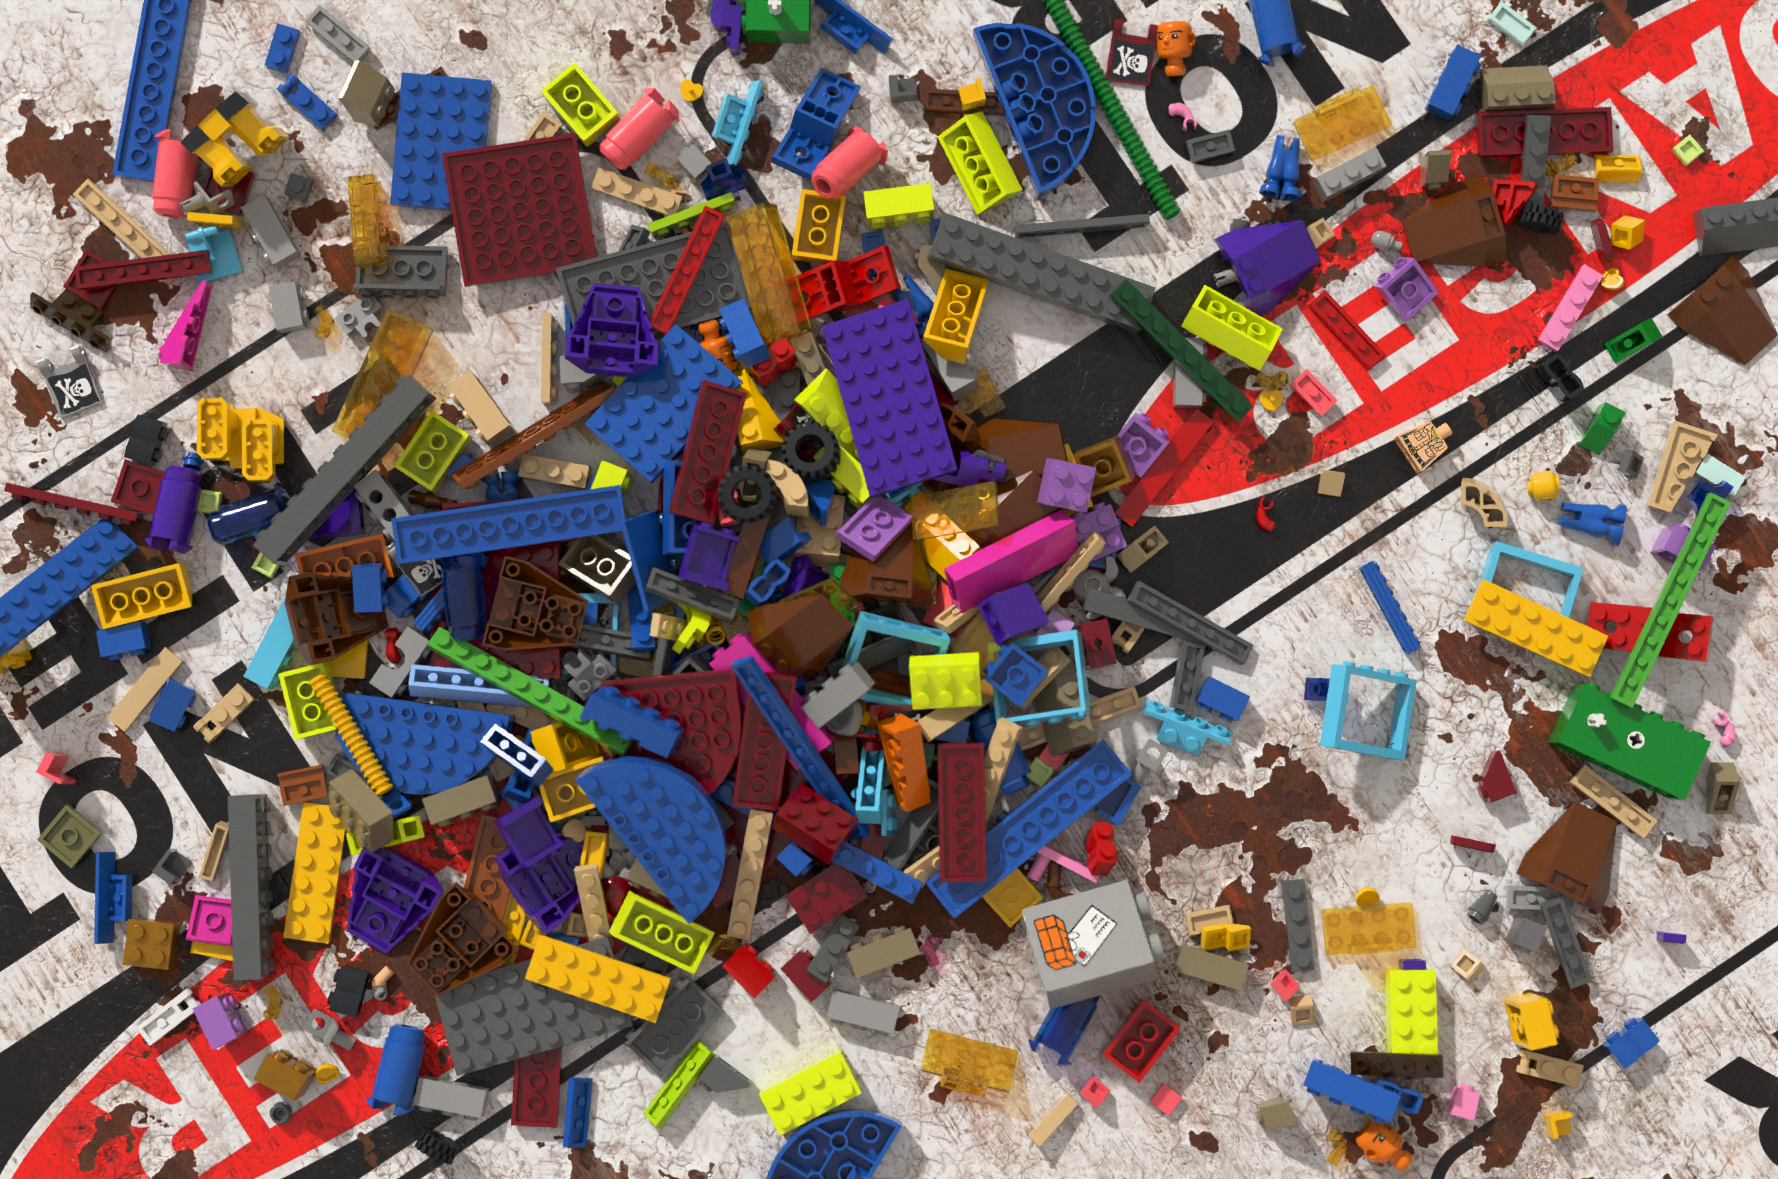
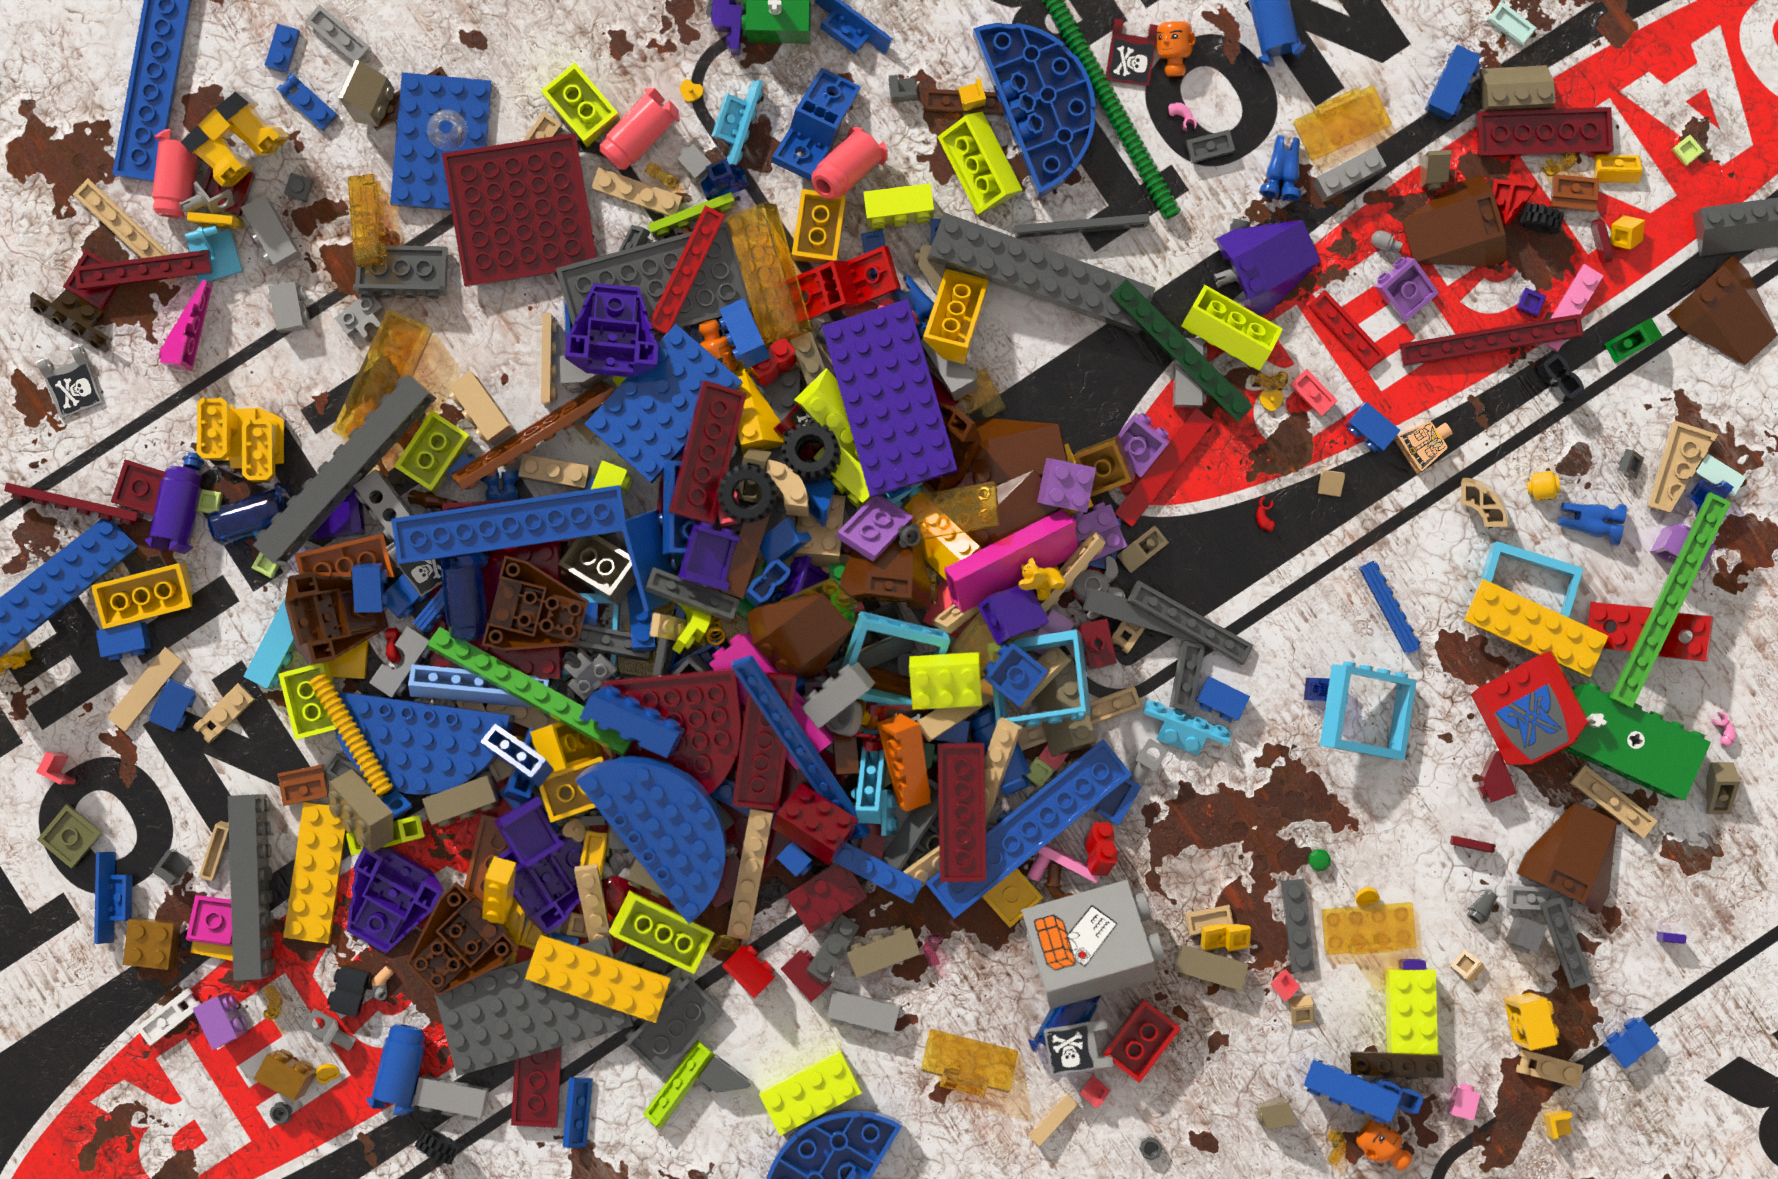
black brick [124,414,169,466] -> none
clear yellow arm [314,304,334,338] -> none
dark purple plate [933,449,1007,489] -> none
coral tile [1150,1083,1182,1116] -> none
tan slope [1307,218,1336,249] -> none
dark grey plate [1521,115,1551,206] -> none
green slope [1579,402,1626,455] -> none
yellow piece [1601,268,1624,290] -> none
none -> clear piece [427,110,468,151]
none -> yellow brick [482,857,516,925]
none -> dark grey plate [898,523,921,548]
none -> yellow animal [1018,558,1066,601]
none -> flag [1043,1019,1114,1076]
none -> dark grey tile [1139,1136,1162,1160]
none -> green tile [1308,849,1331,871]
none -> blue brick [1345,402,1401,453]
none -> dark red tile [1399,314,1584,367]
none -> wedge [1471,651,1590,765]
none -> dark purple tile [1516,287,1546,317]

